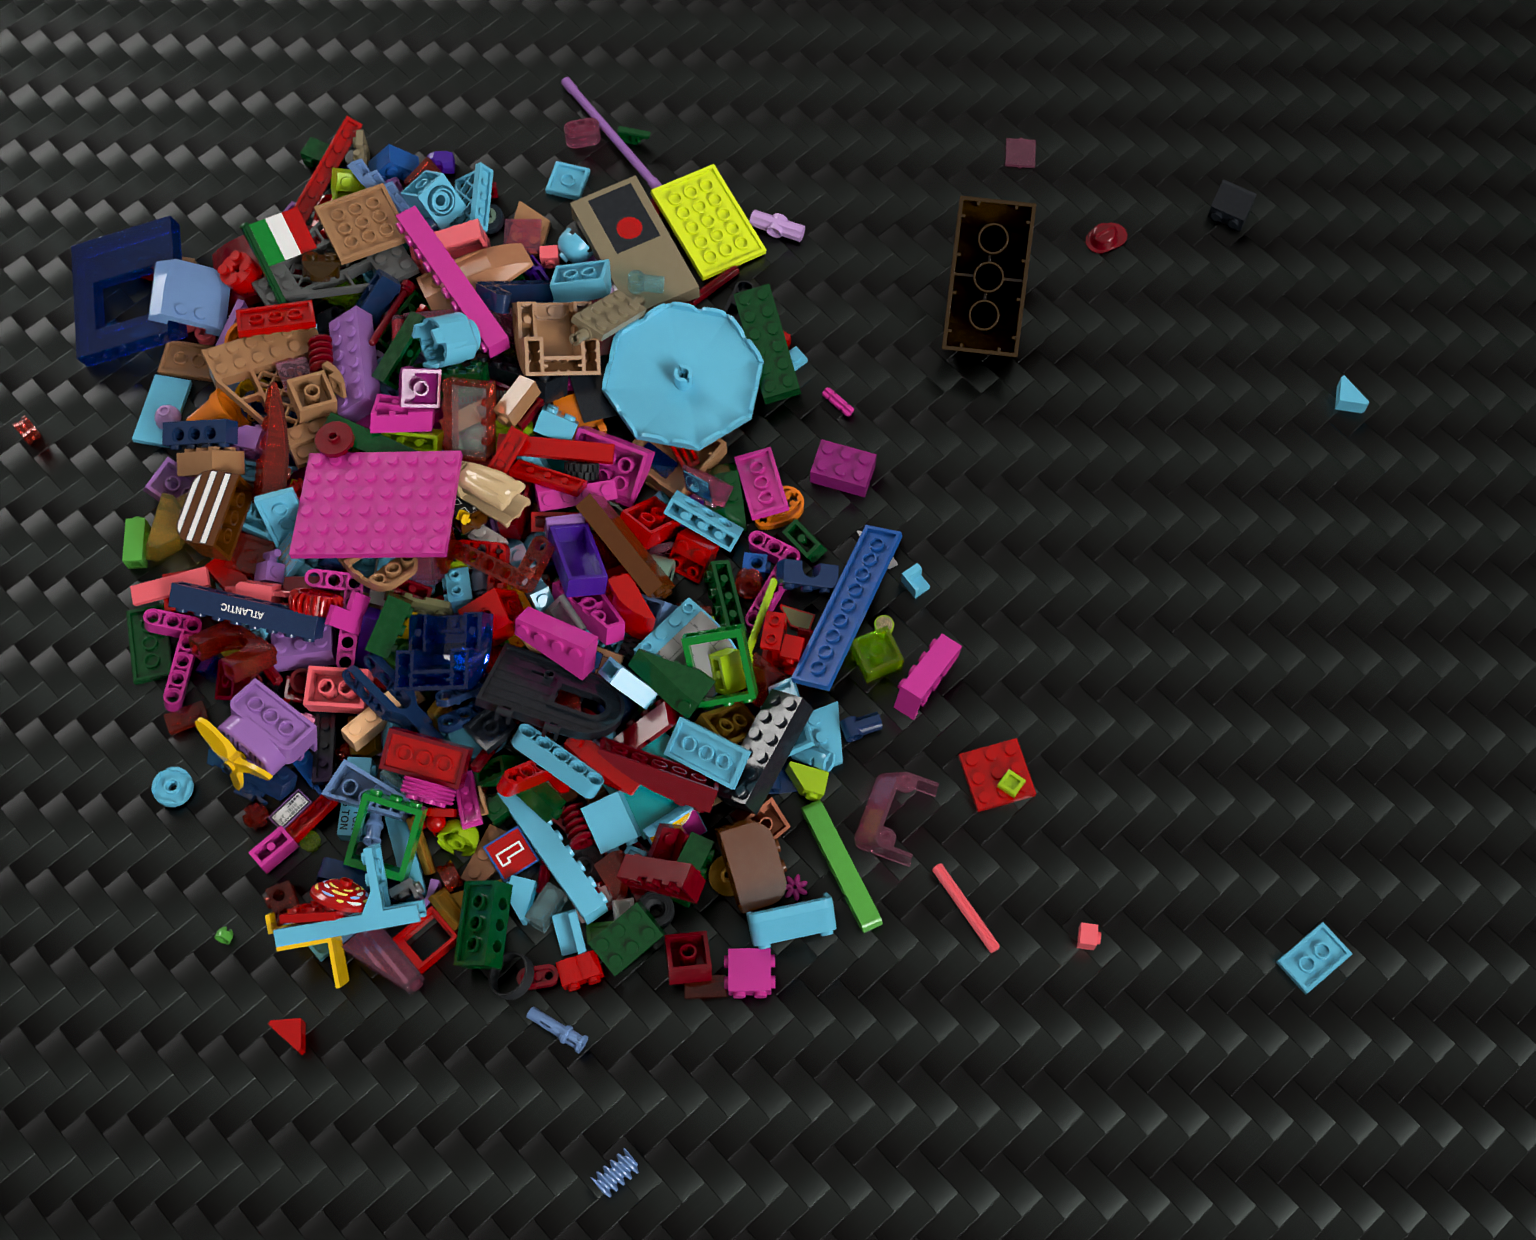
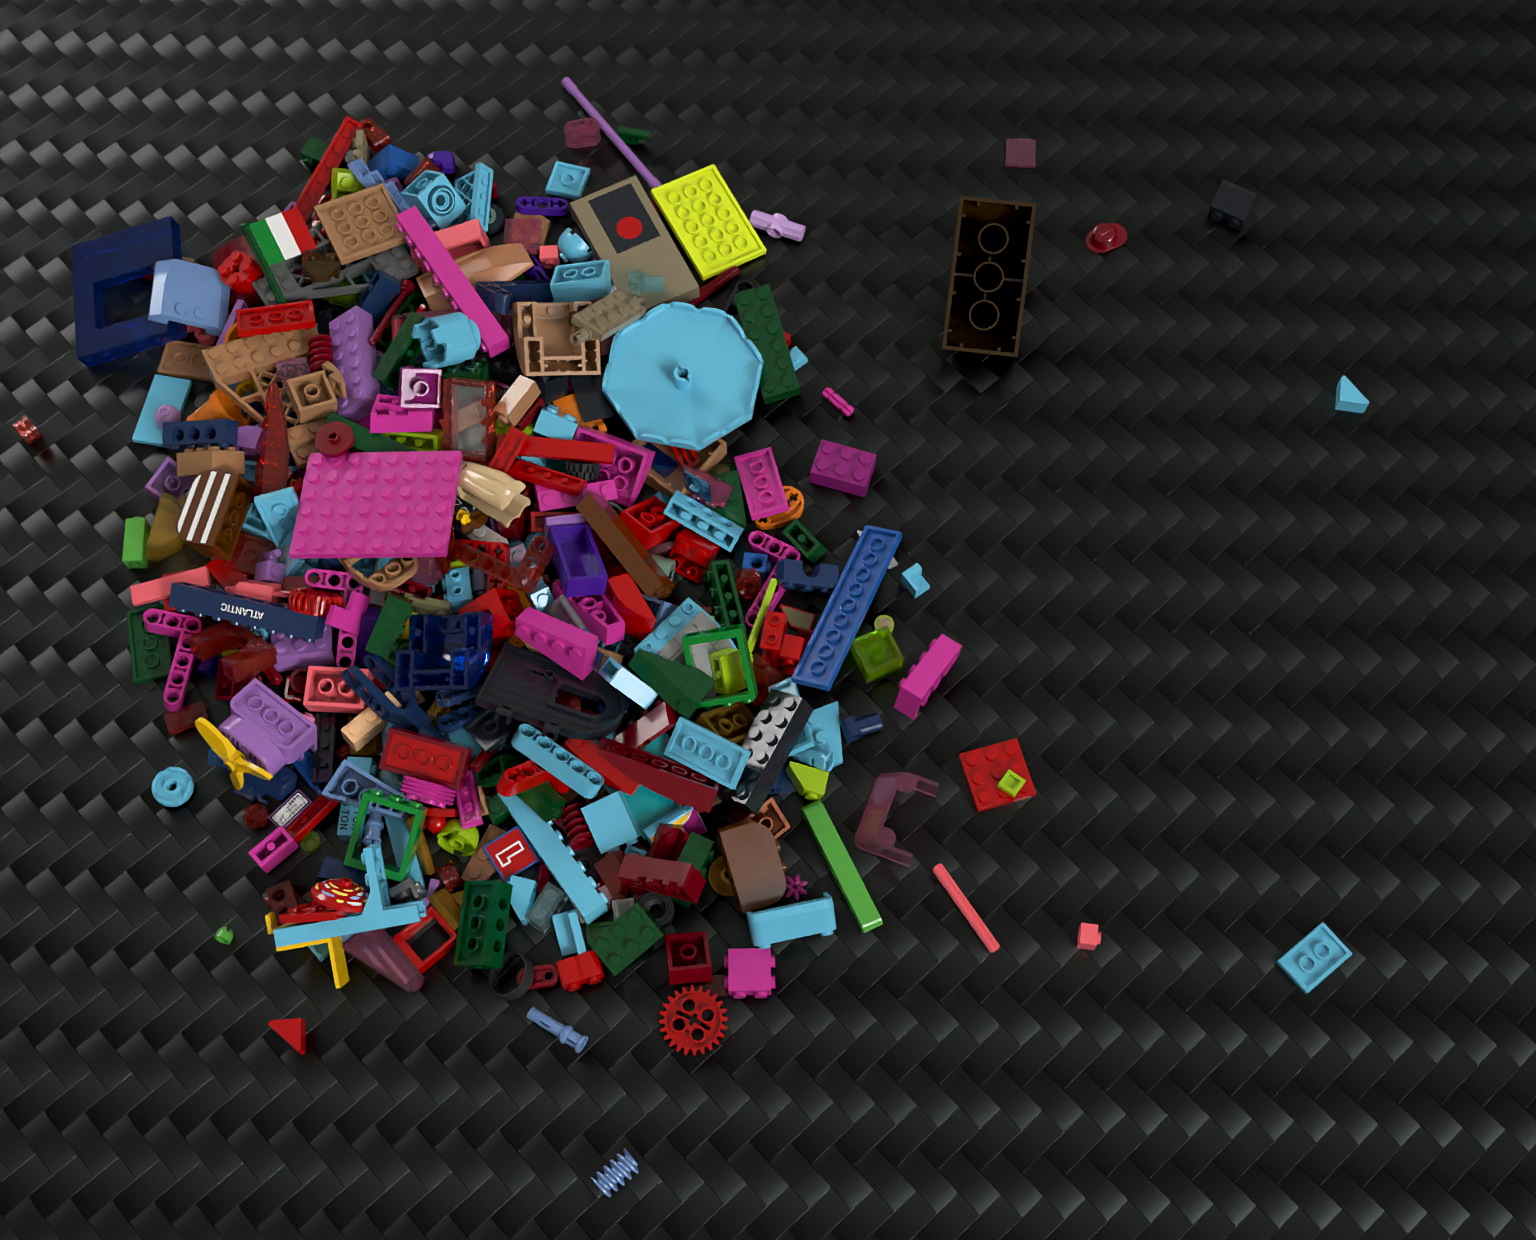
none -> clear red piece [360,118,392,153]
none -> dark purple beam [515,196,568,216]
none -> red gear [659,985,728,1056]

